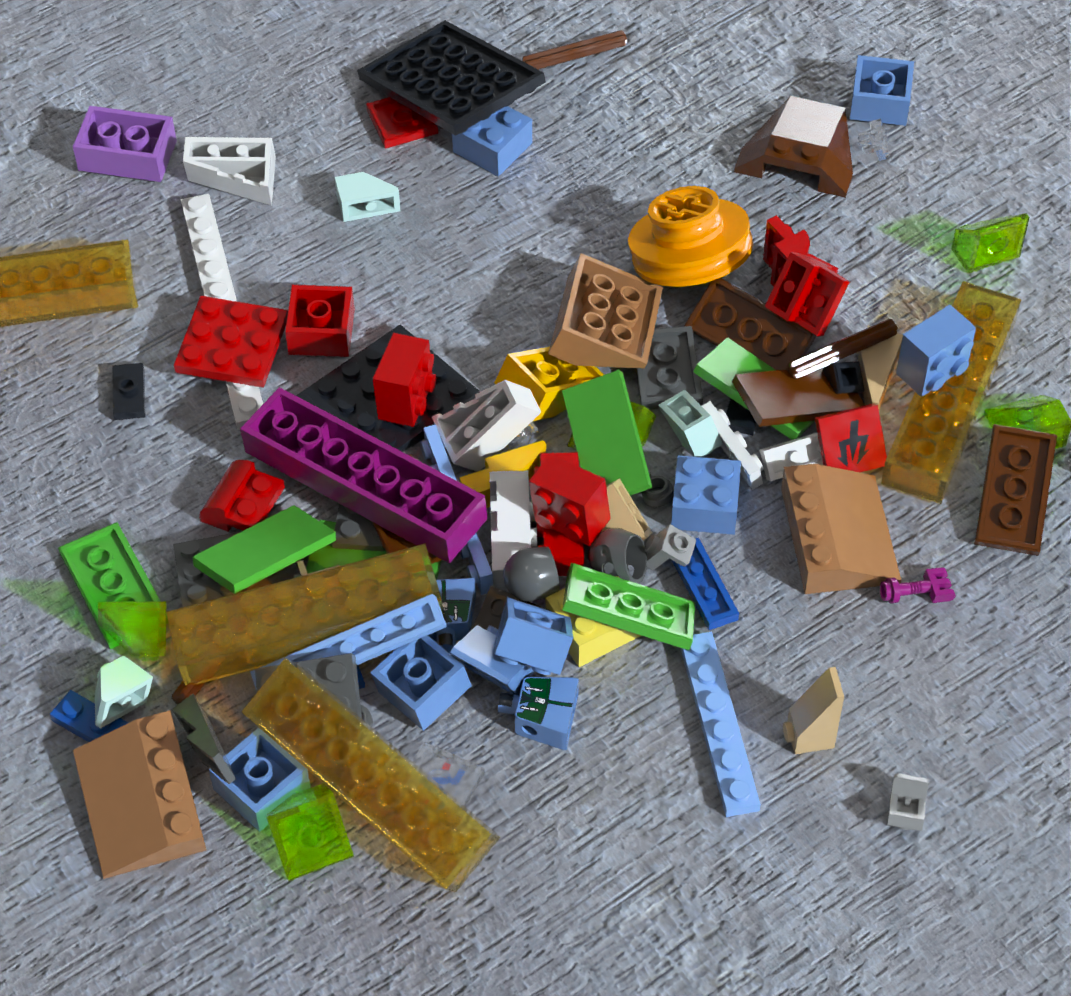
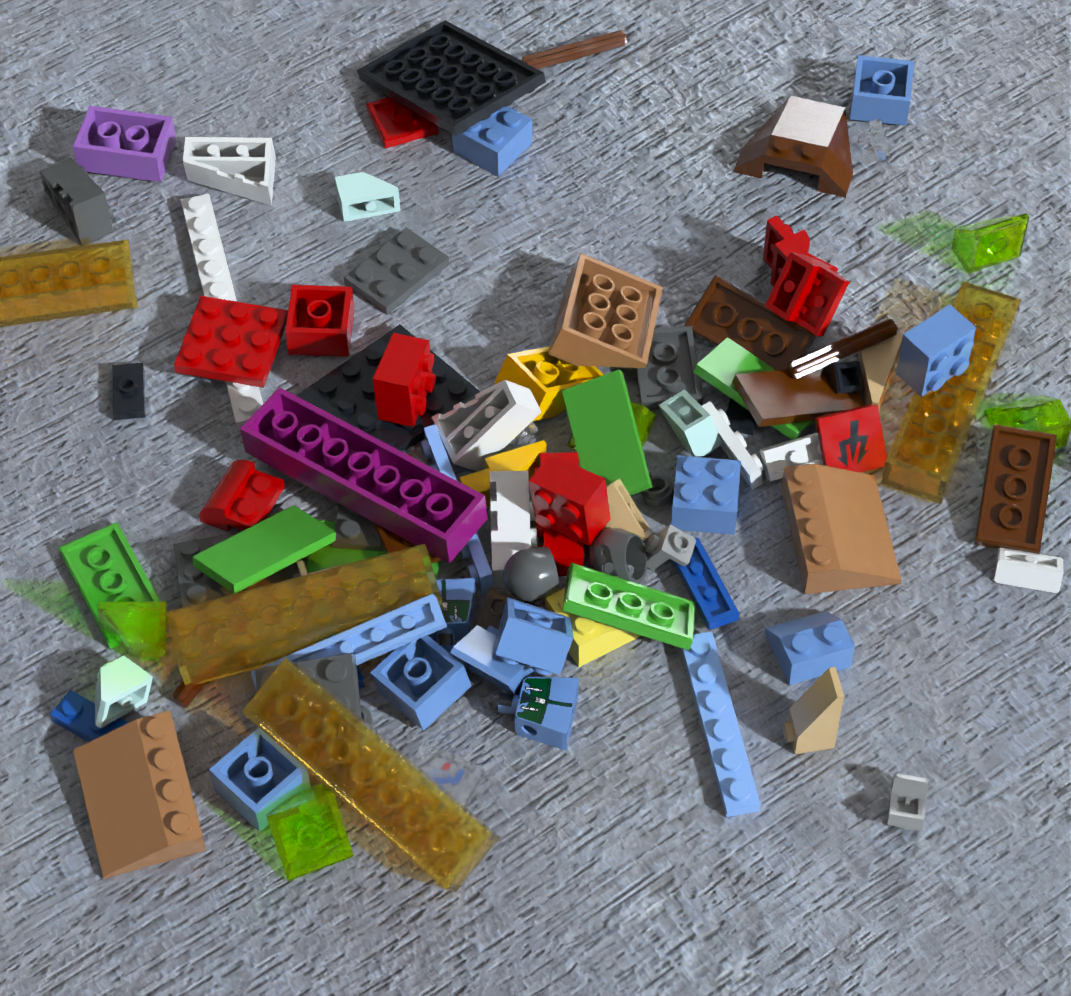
dark grey slope [171,694,236,784] -> none
light orange wheel [628,186,753,287] -> none
magenta hinge [880,567,956,604] -> none
none -> dark grey wedge [40,158,114,246]
none -> dark grey plate [344,227,449,315]
none -> medium blue slope [764,611,855,685]
none -> white slope [994,547,1063,593]

